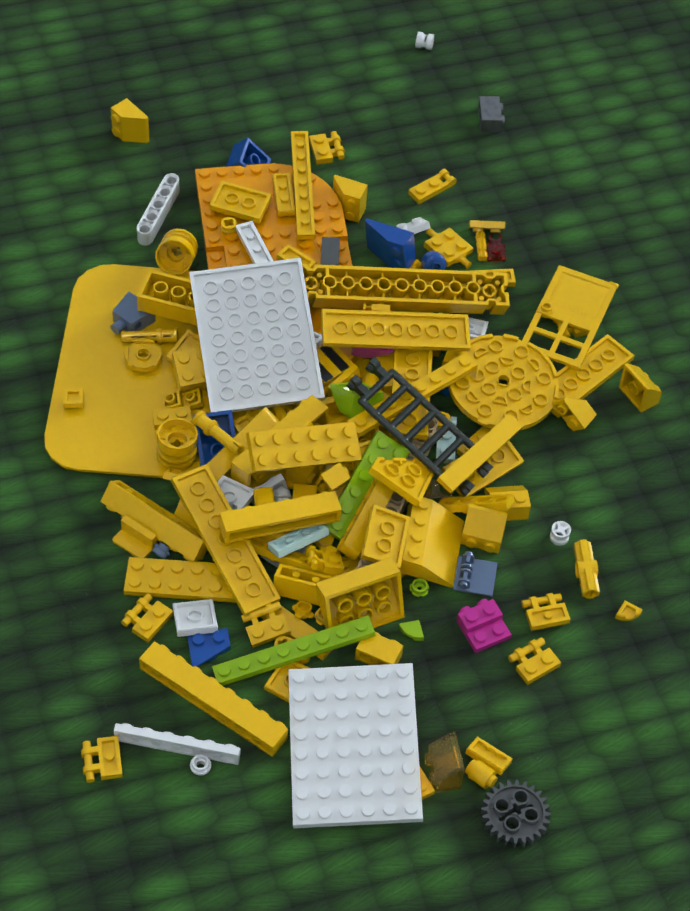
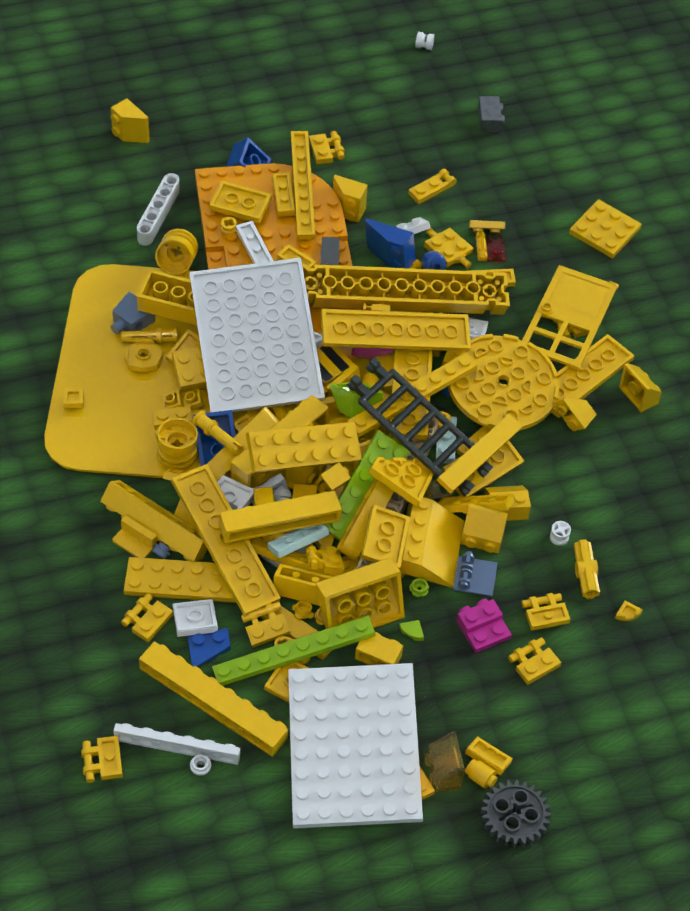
none -> yellow plate [569,199,642,259]

